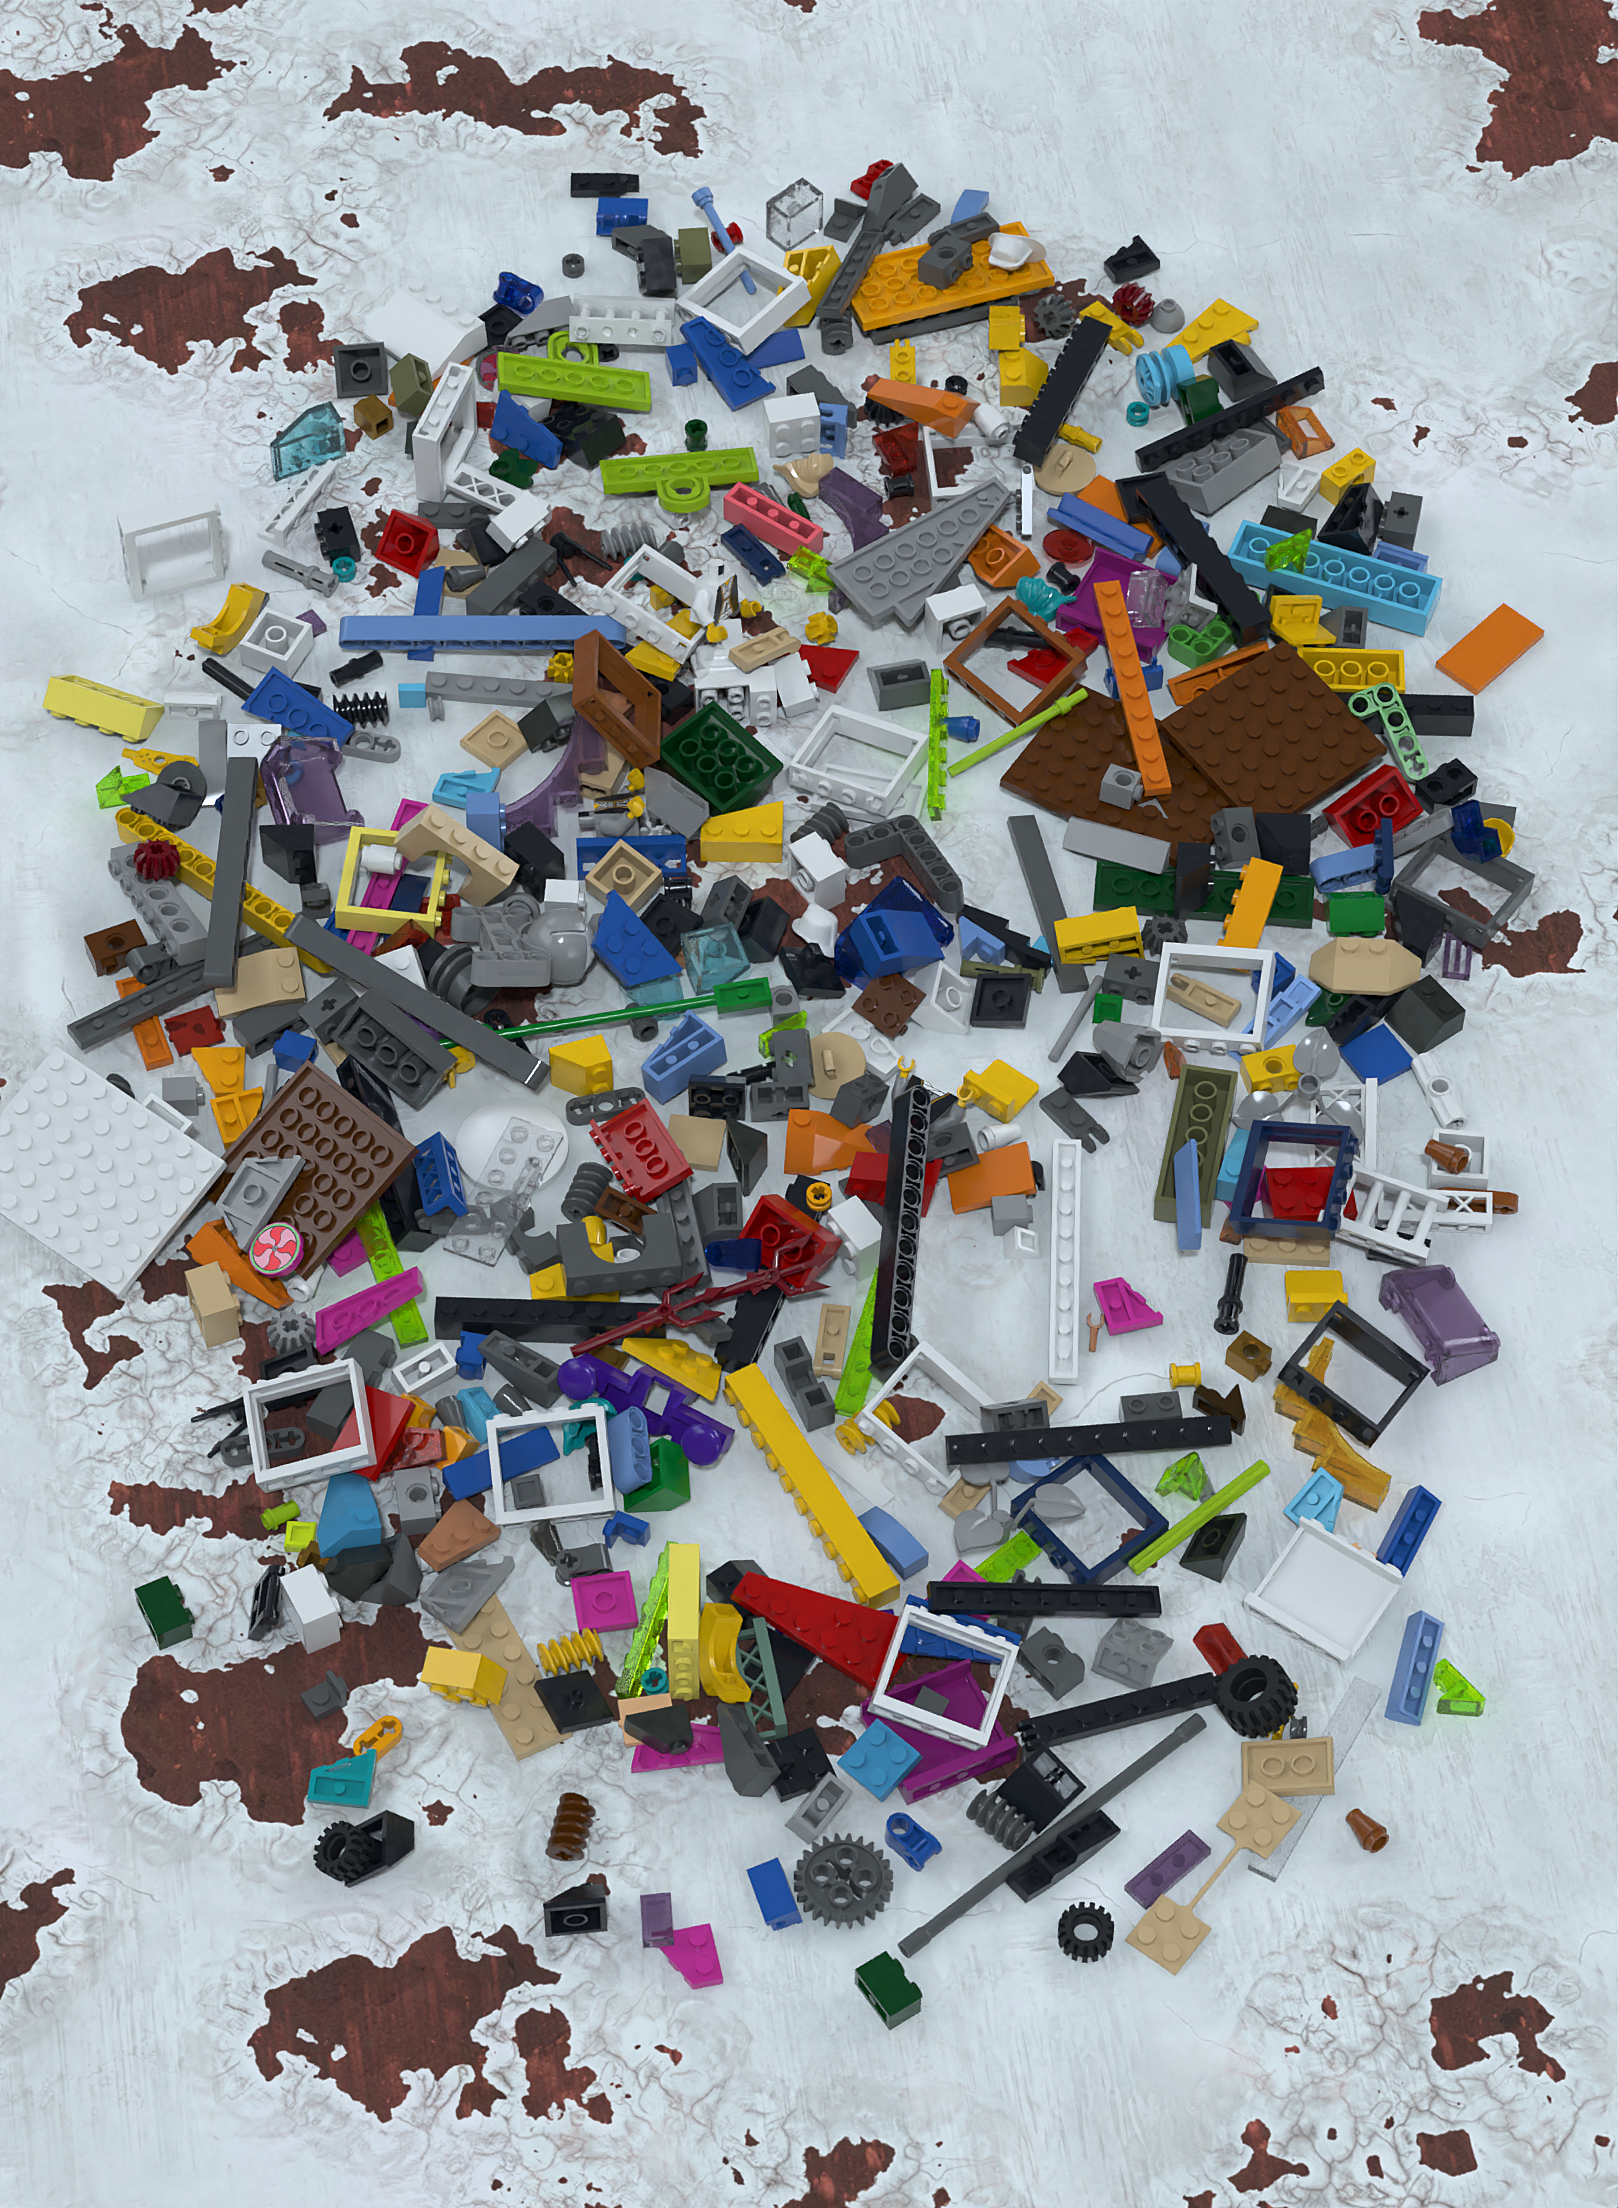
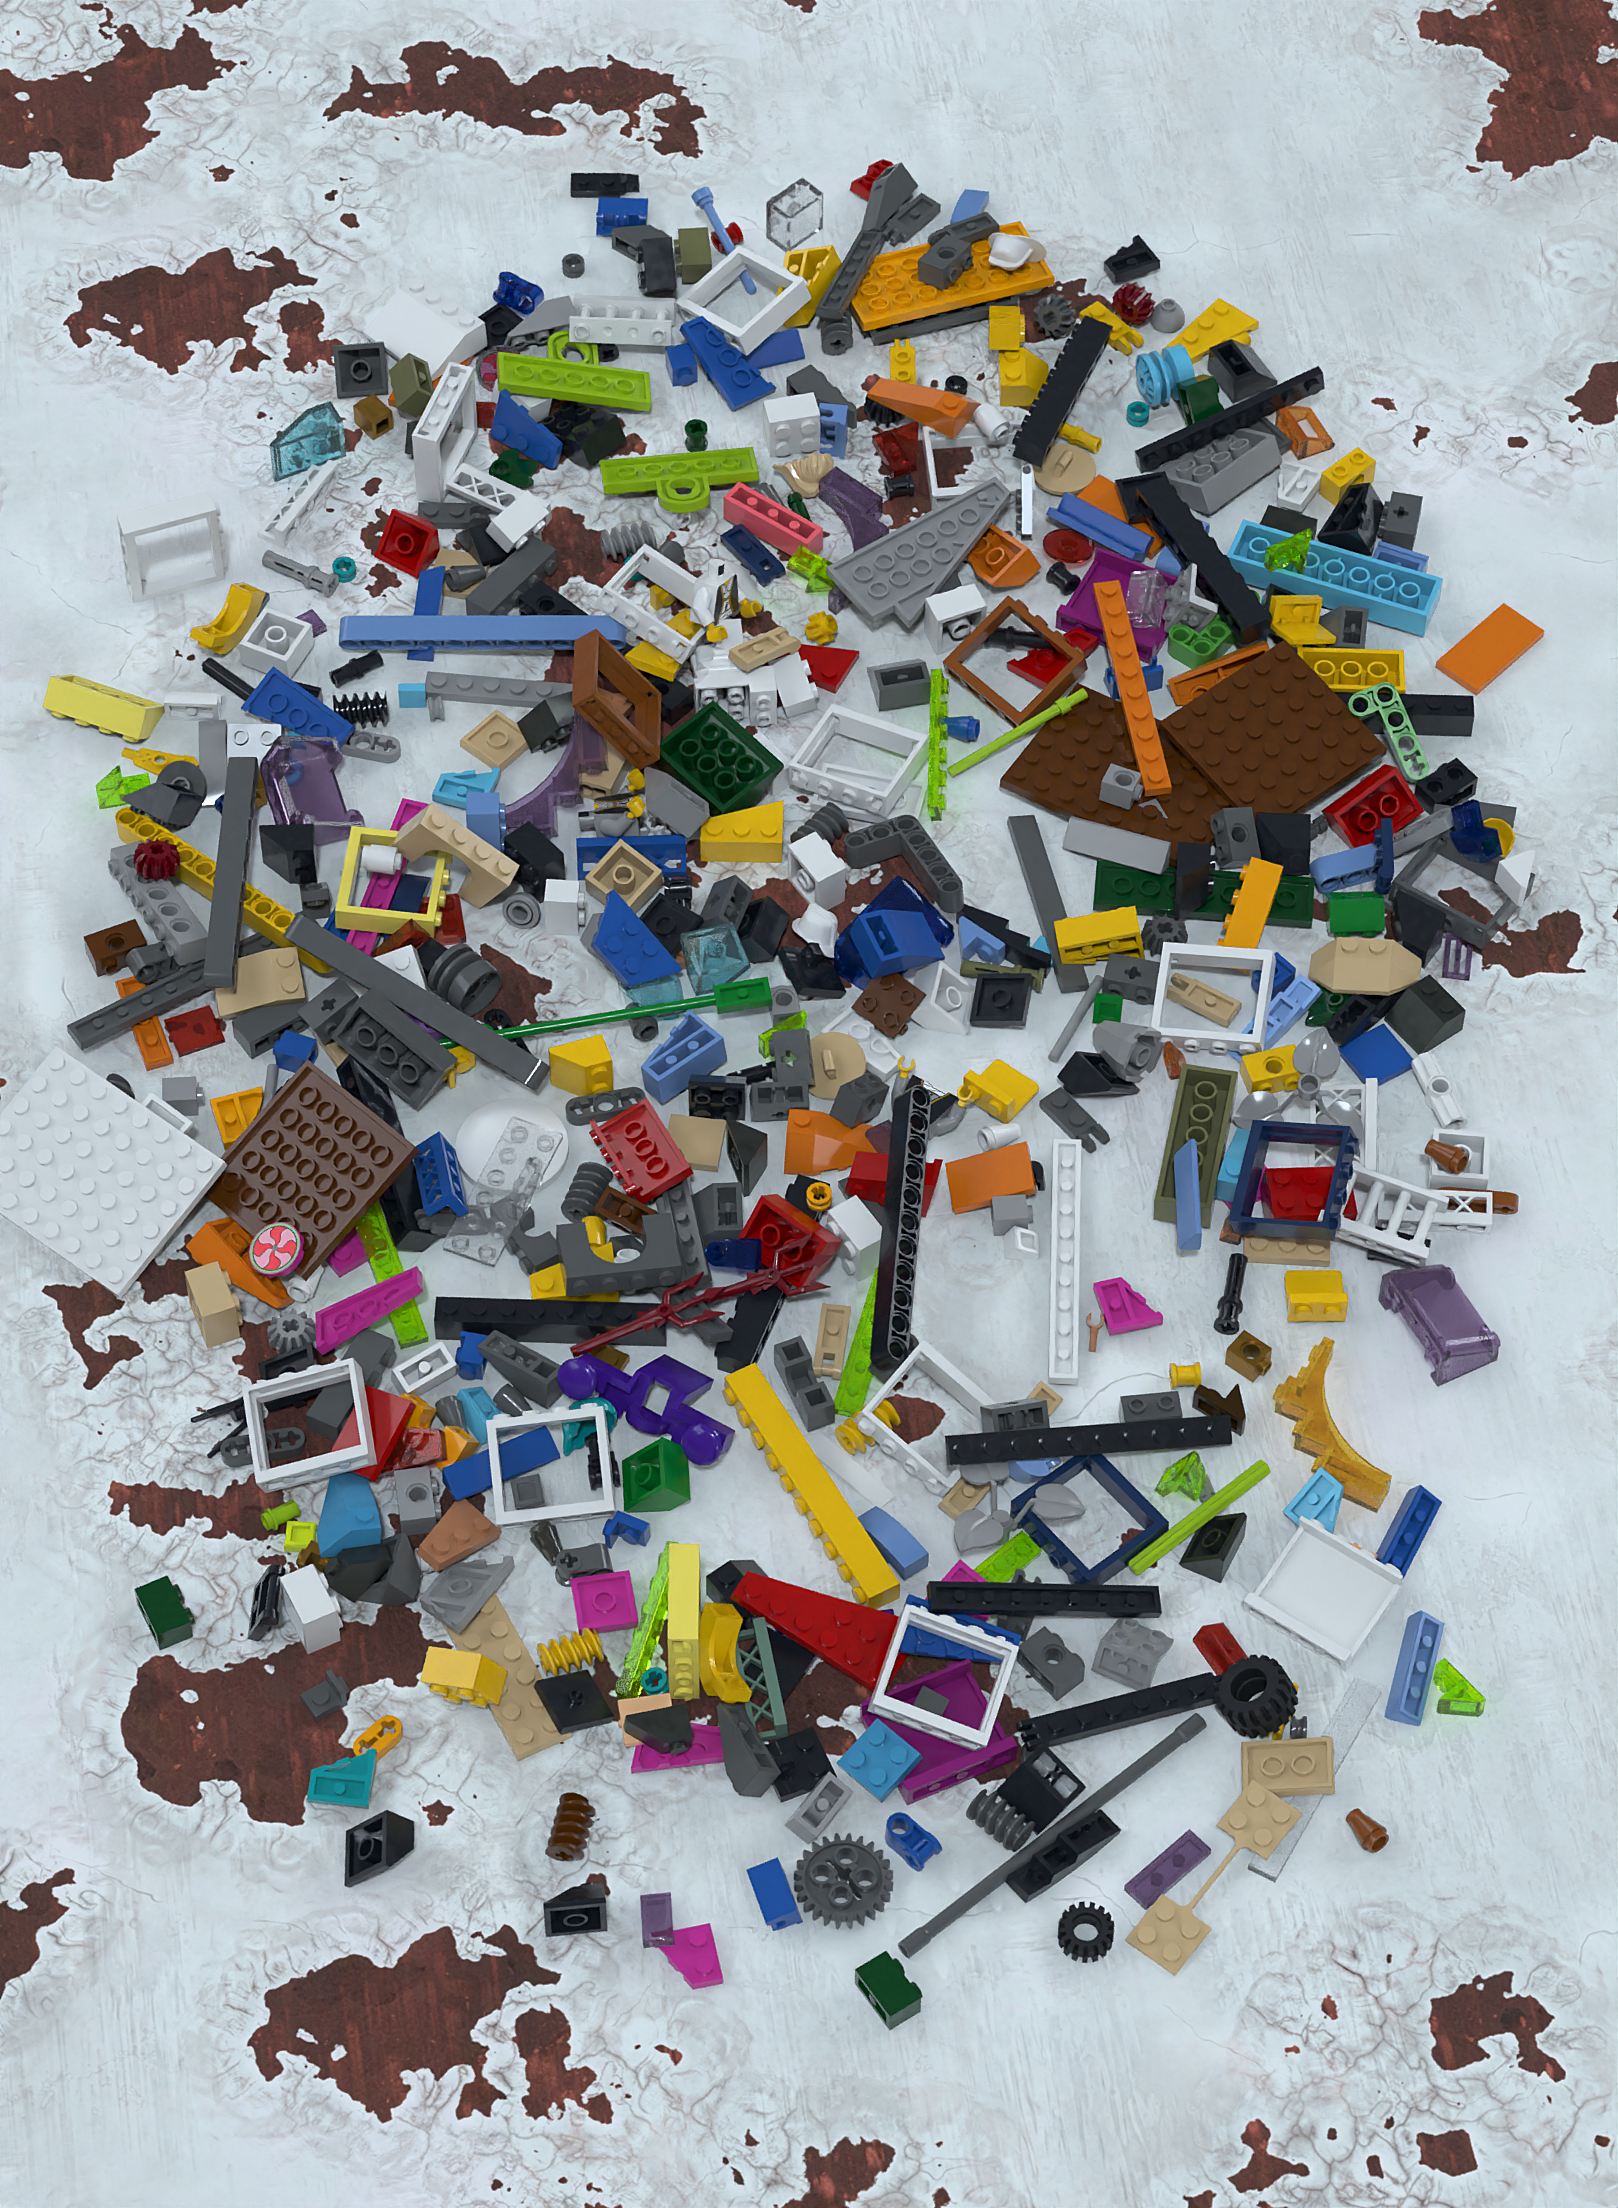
light orange wing [191,1047,246,1098] -> none
light grey wing [215,1155,306,1254] -> none
black tyre [313,1821,372,1882] -> none
black brick [314,506,361,568] -> none
light grey beam [450,907,596,987] -> none
yellow gear [547,652,574,684] -> none
black plant [550,531,613,587] -> none
medium blue beam [608,1406,652,1494] -> none
yellow wing [621,1338,722,1401] -> none
dark grey slope [824,198,867,243] -> none
dark grey brick [926,1122,980,1177] -> none
teal hair [1015,576,1077,623] -> none
black window [1277,1300,1431,1448] -> none
none -> white slope [1495,849,1536,907]

